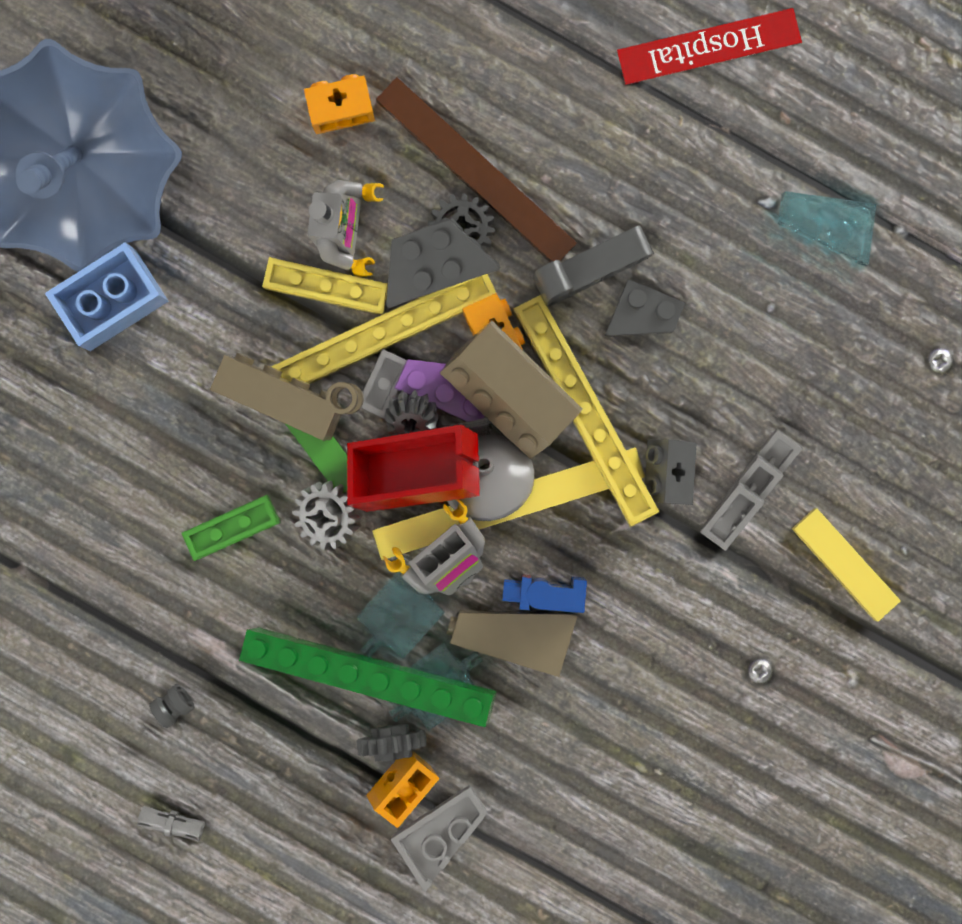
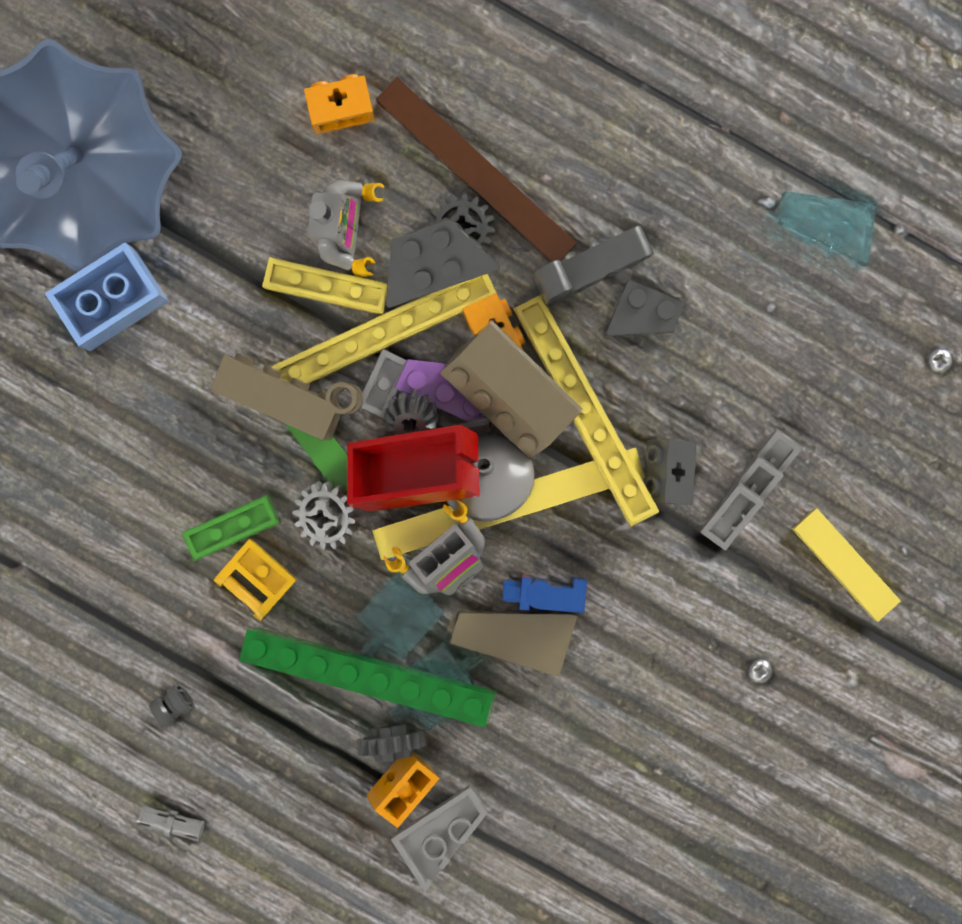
red sticker [617,8,802,85] -> none
none -> yellow plate [213,539,298,622]

